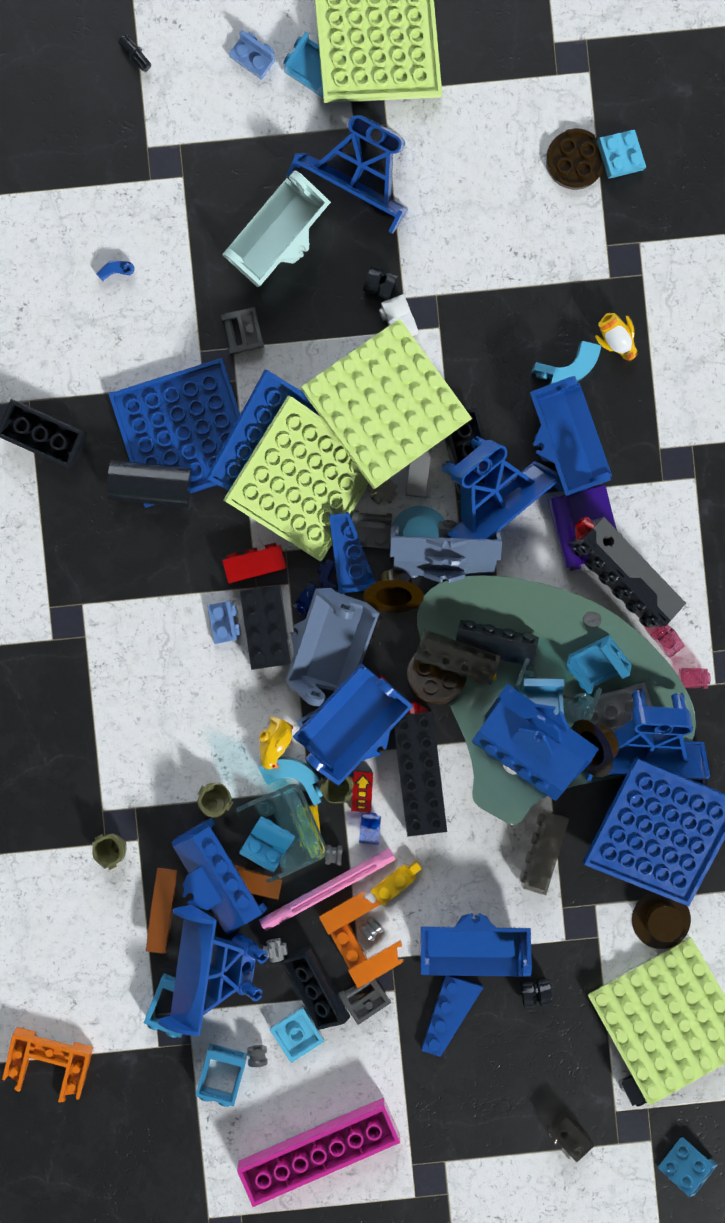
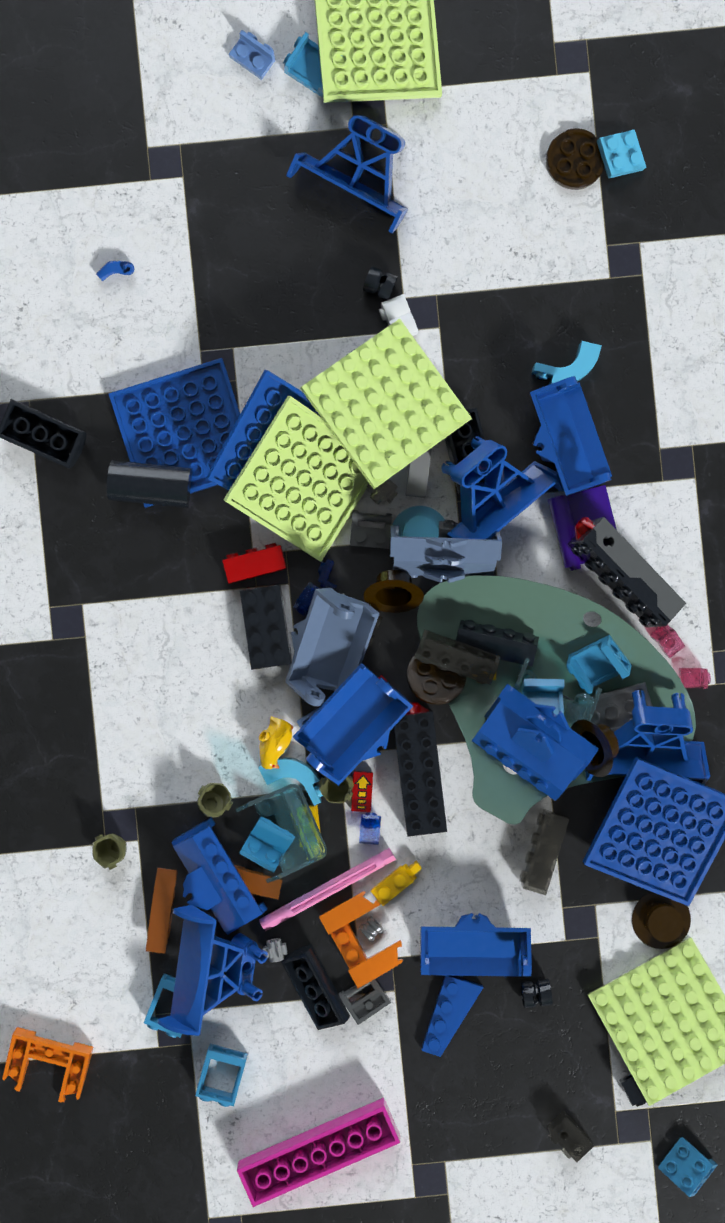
black axle [118,34,151,72] -> none
medium blue bracket [207,601,241,644] -> none
dark grey plate [221,307,264,355] -> none
light aqua piece [222,170,331,287] -> none
dark grey wheel [247,1045,268,1067] -> none
medium azure plate [269,1006,325,1063] -> none
dark grey wheel [325,845,342,866] -> none
blue wing [329,512,376,594] -> none
animal [595,313,637,361] -> none

